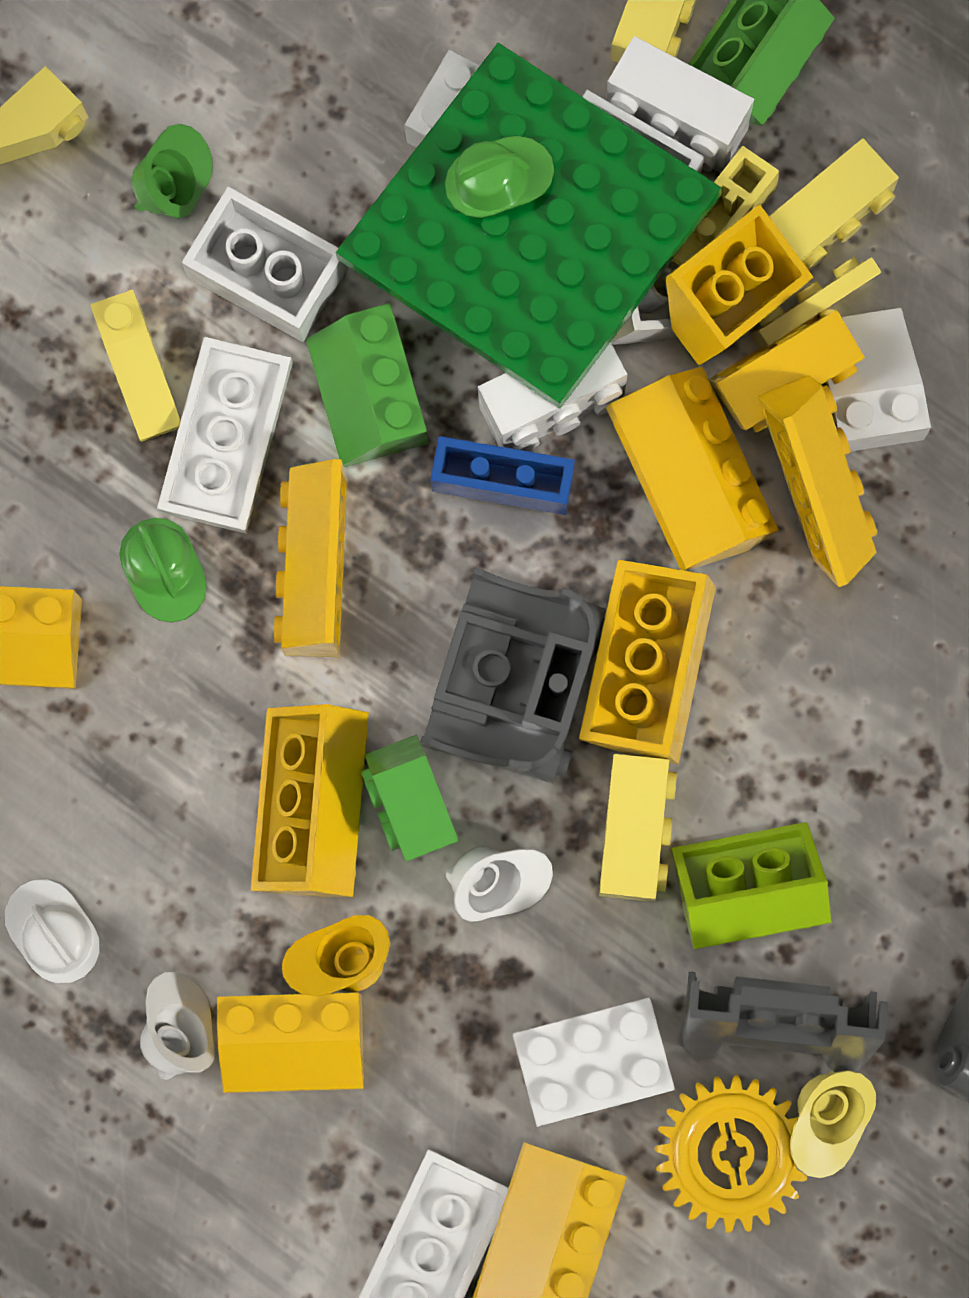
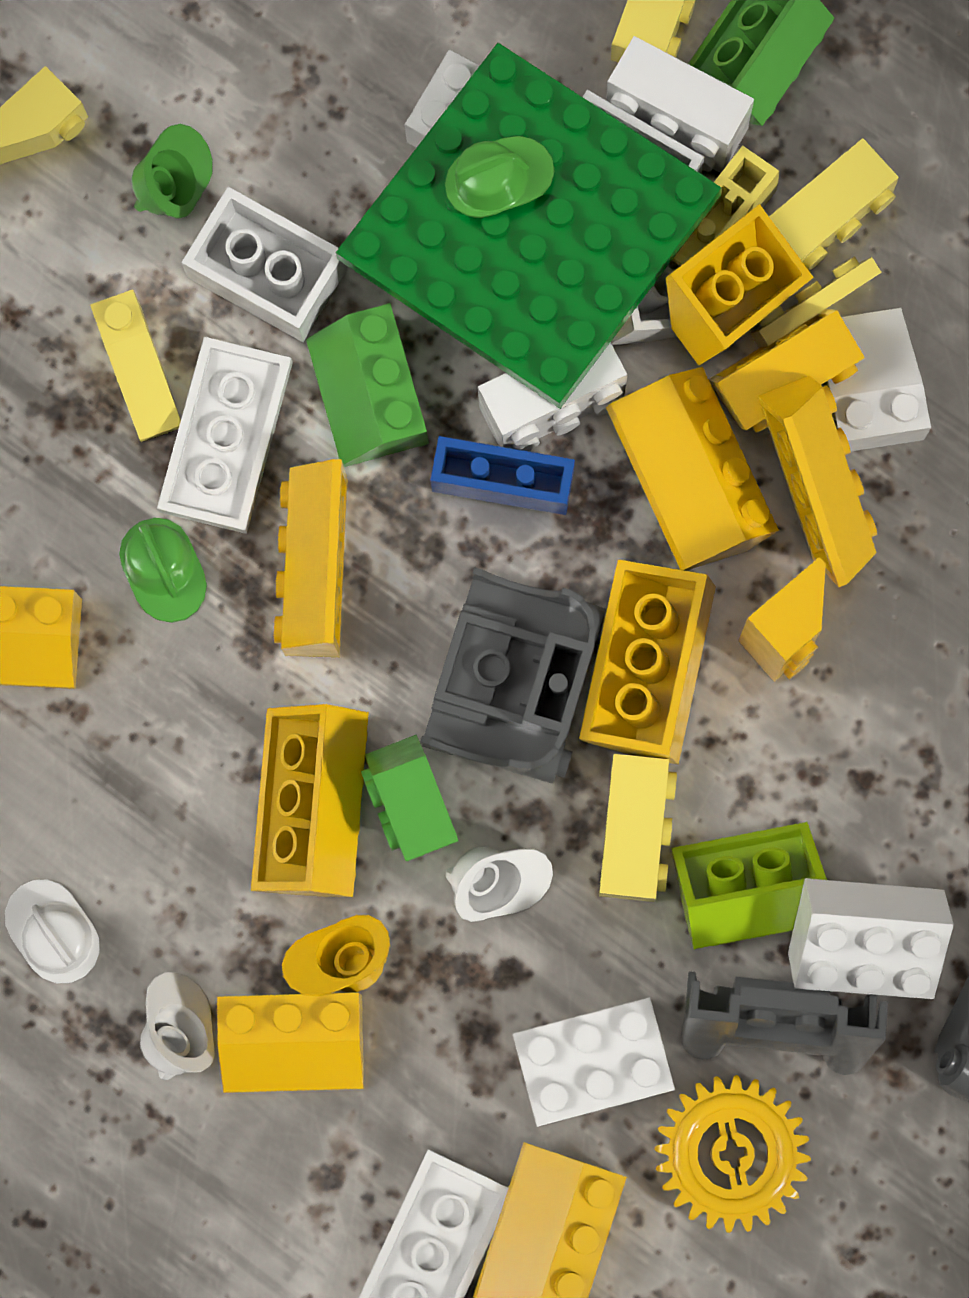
light yellow piece [790,1070,876,1178] -> none
none -> yellow slope [738,557,826,682]
none -> white brick [788,878,954,999]

